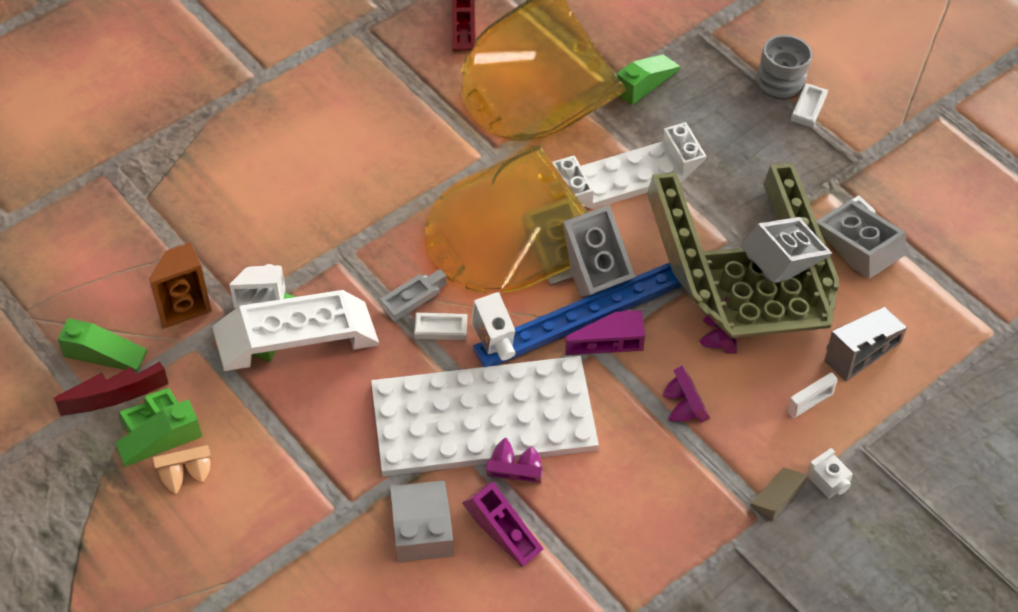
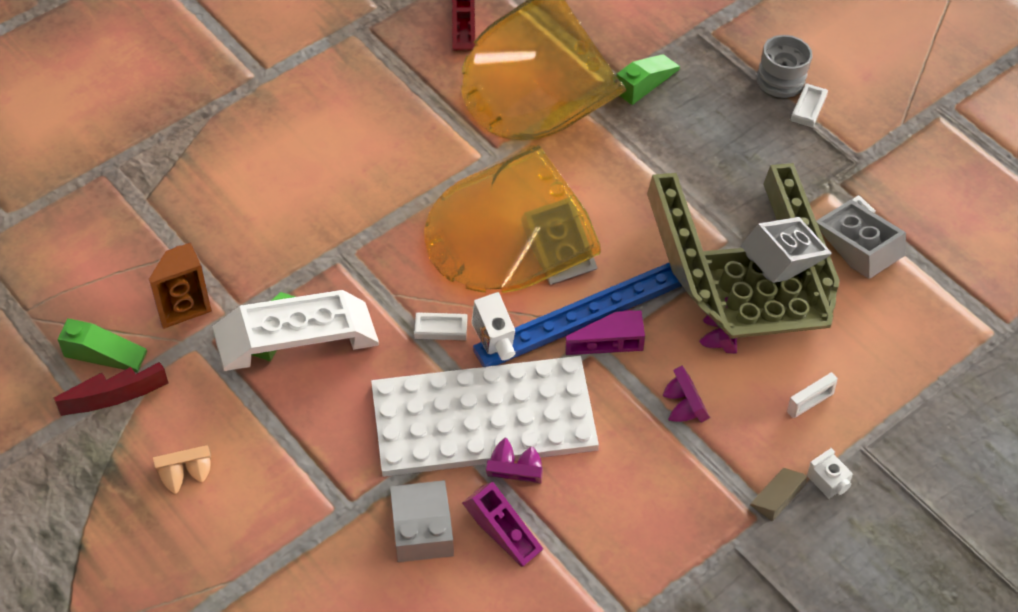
bright green slope [116,399,202,467] -> none
bright green slope [119,388,179,434] -> none
white torso [230,264,285,308] -> none
light grey hinge [379,269,447,322] -> none
white slope [552,122,706,209] -> none
light grey slope [562,205,636,296] -> none
dark grey wedge [824,307,907,382] -> none

